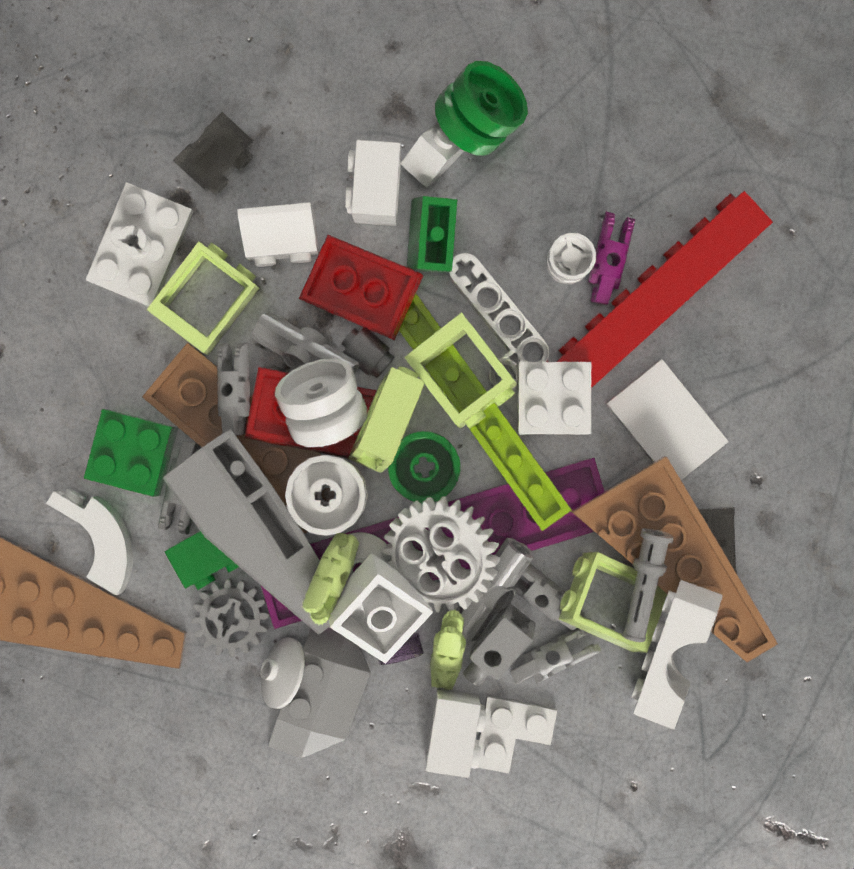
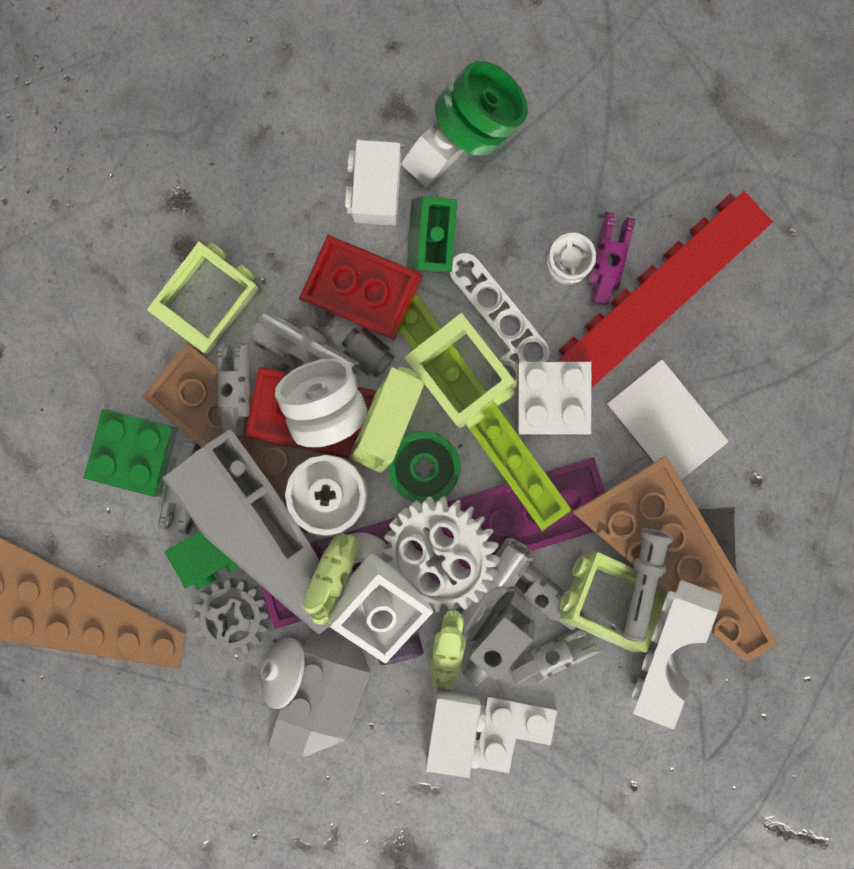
white arch [46,488,134,595] -> none
white plate [85,182,194,307] -> none
clear smoke cylinder [173,112,254,195] -> none
white slope [237,202,319,267] -> none

